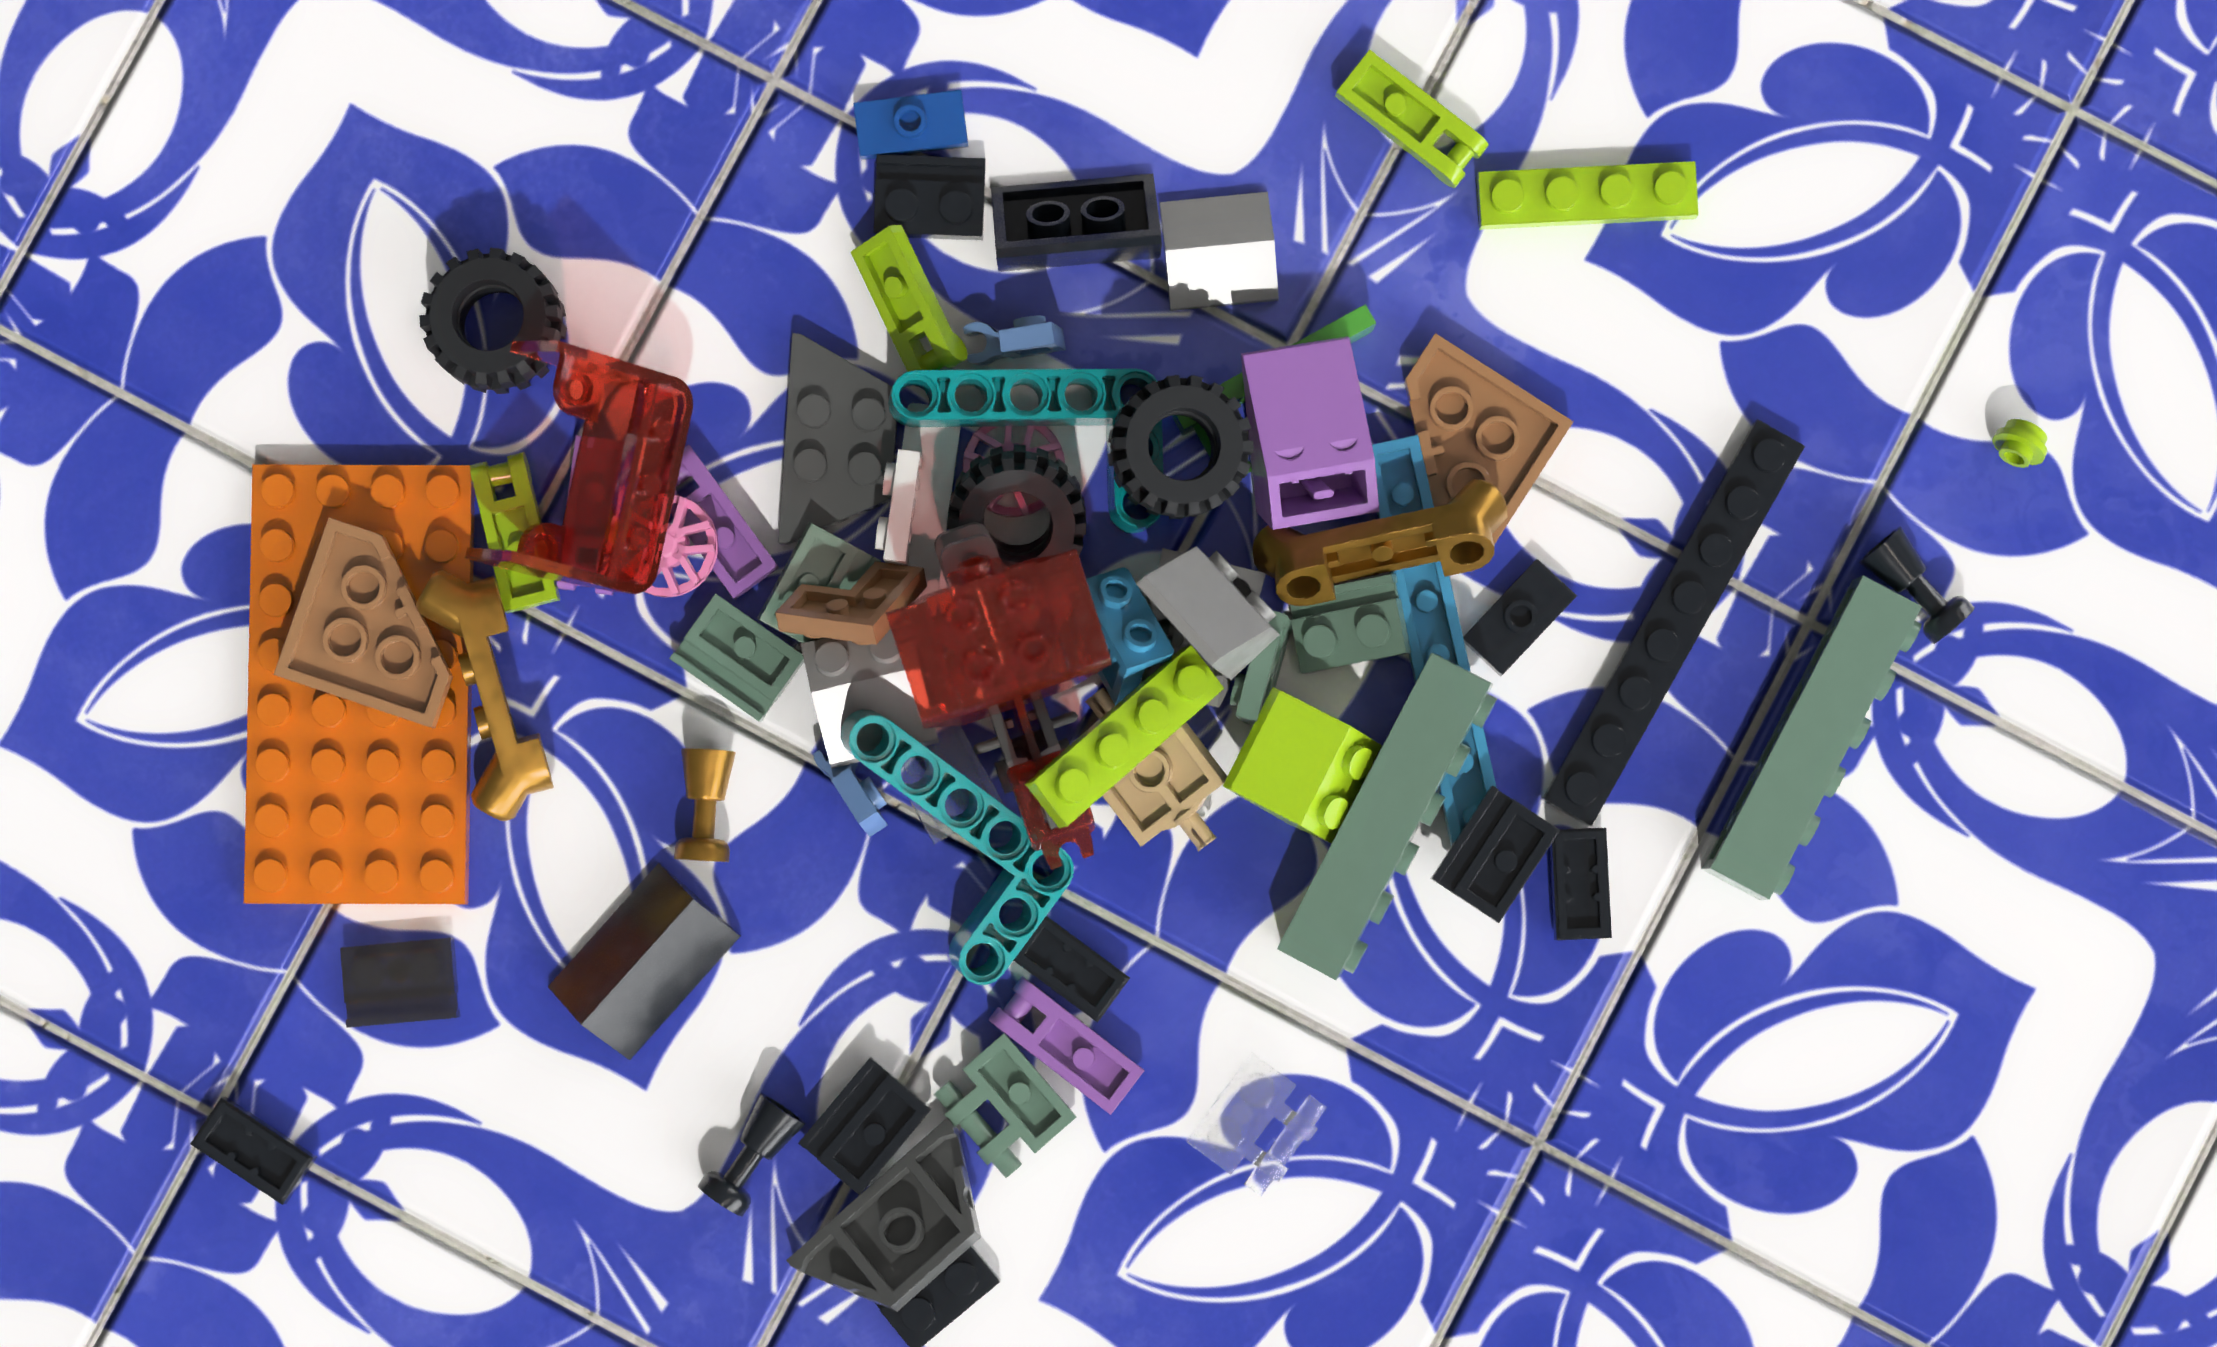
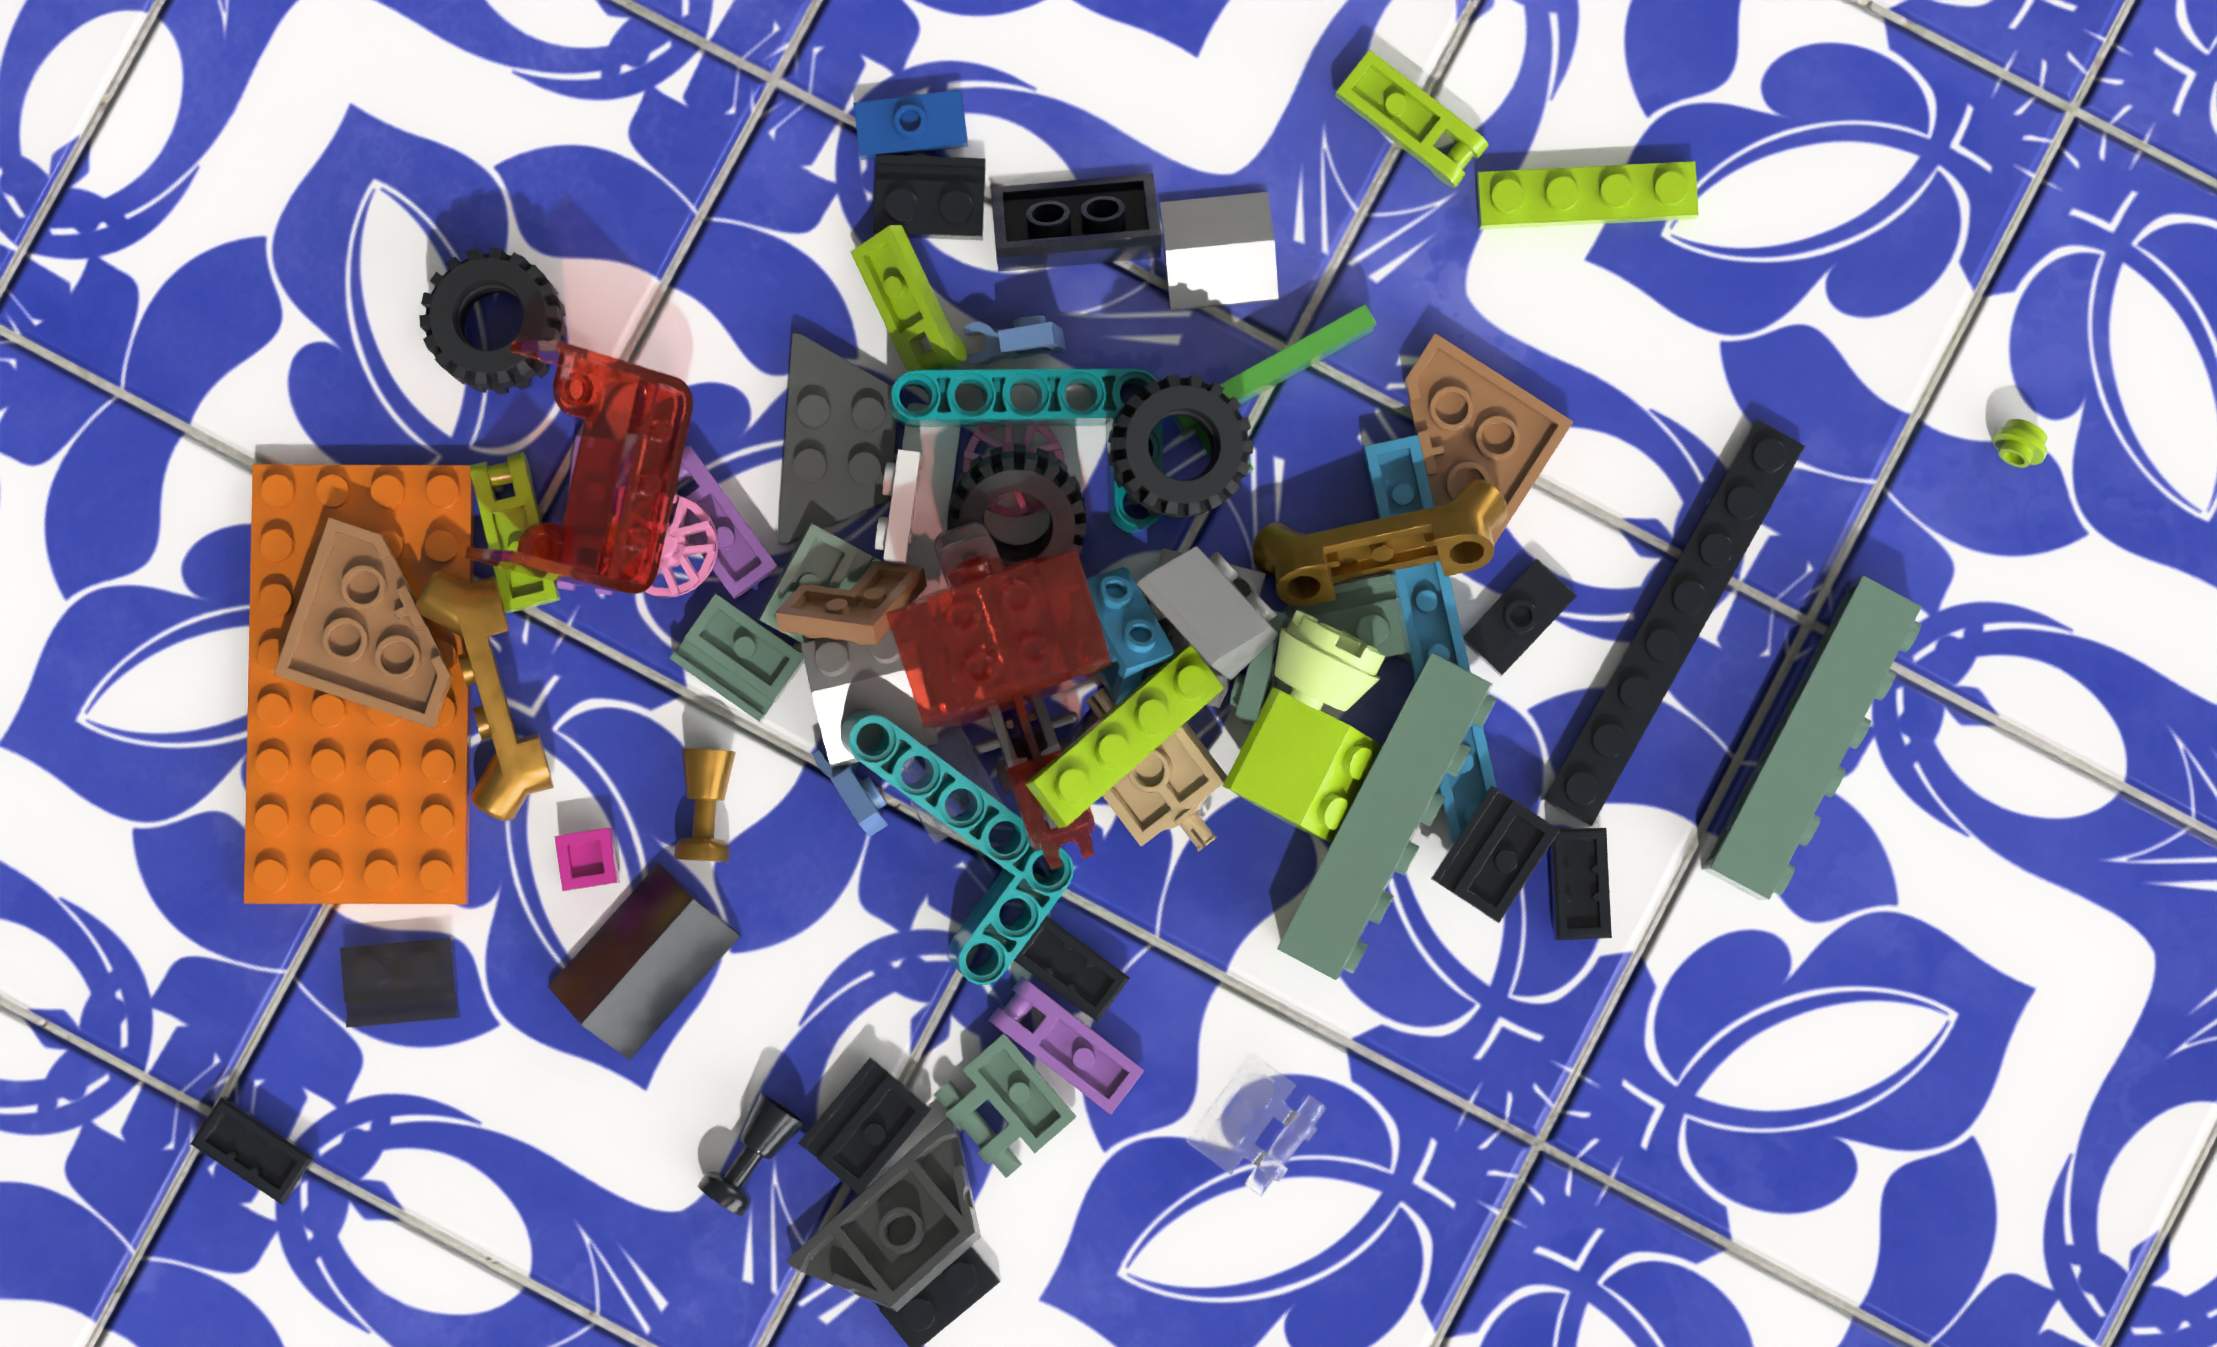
medium lavender slope [1241,336,1379,530] -> none
black piece [1859,526,1975,644] -> none
none -> dark pink plate [554,828,620,891]
none -> yellowish green cone [1274,610,1386,711]

